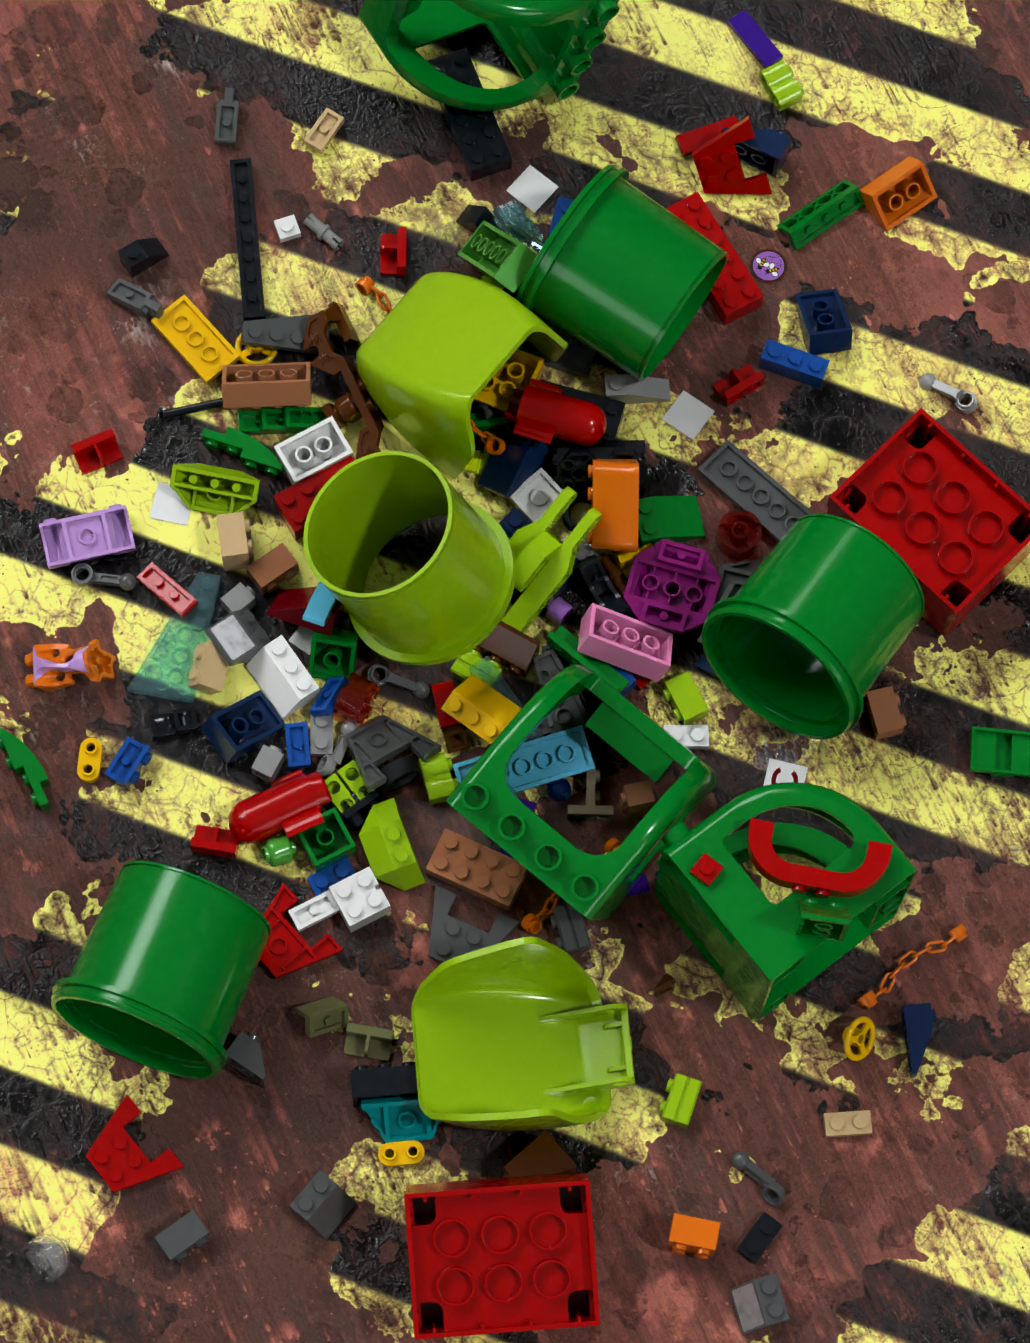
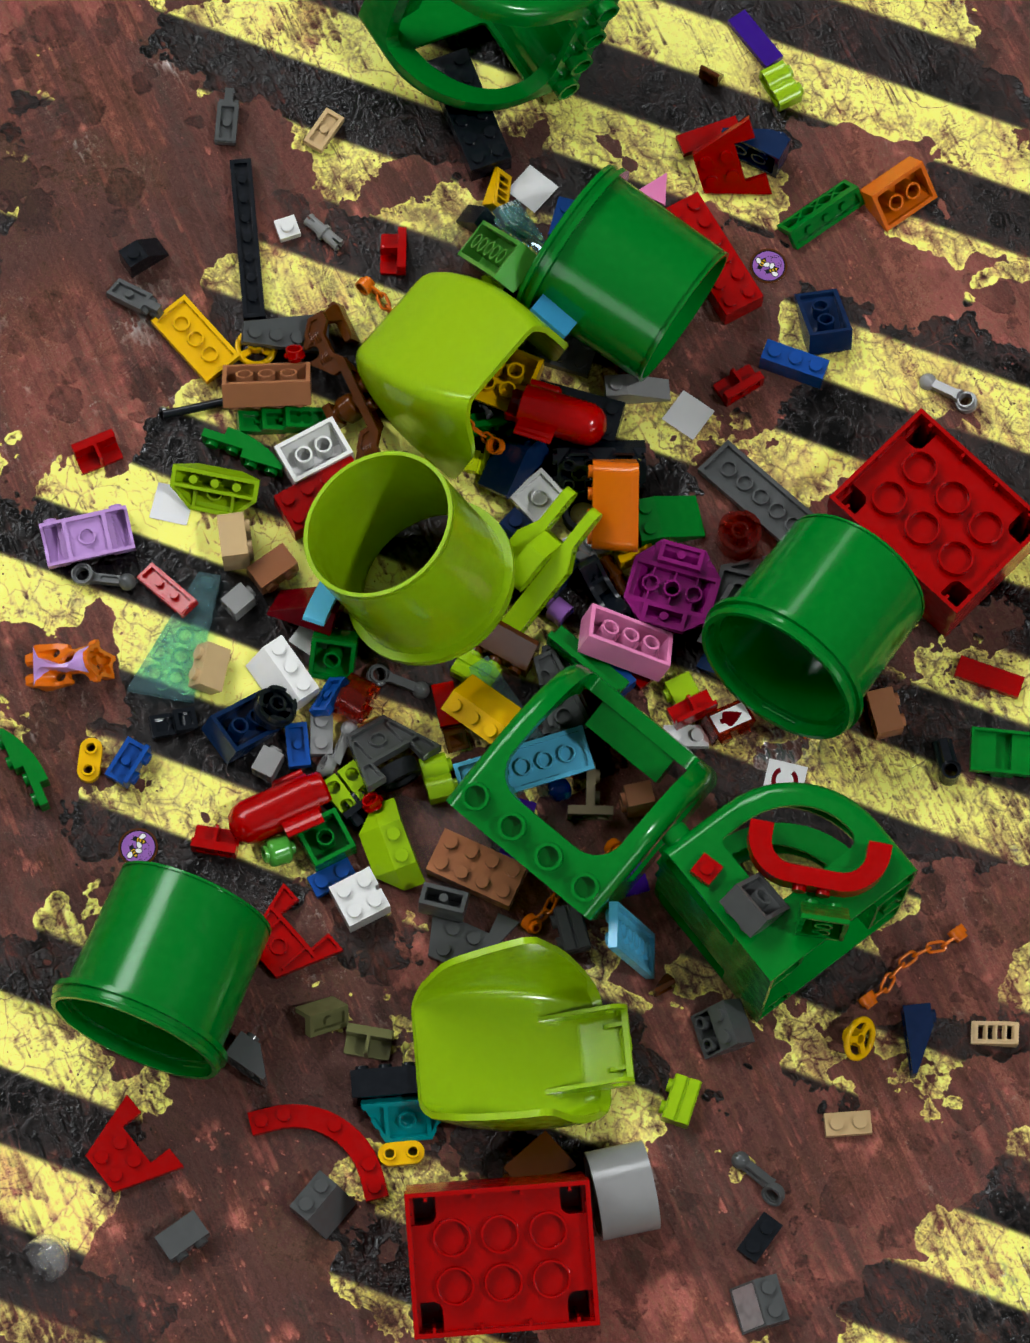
slope [205,608,271,667] -> none
white plate [288,890,339,932] -> none
orange piece [667,1213,721,1260] -> none
none -> sticker [118,828,158,863]
none -> red plate [247,1104,389,1203]
none -> black cone [254,685,297,730]
none -> red plate [284,345,305,363]
none -> red plate [362,792,384,813]
none -> dark grey brick [418,882,469,923]
none -> yellow slope [482,167,512,215]
none -> dark azure panel [530,294,577,339]
none -> light grey wheel [583,1140,661,1241]
none -> medium azure plate [605,901,655,979]
none -> bright pink piece [639,173,667,206]
none -> red panel [666,689,718,730]
none -> dark grey slope [690,998,755,1060]
none -> reddish brown slope [699,65,724,87]
none -> brick [700,700,756,746]
none -> dark grey slope [719,872,790,938]
none -> black piece [932,737,961,786]
none -> red tile [953,655,1025,699]
none -> tan slope [970,1021,1019,1048]

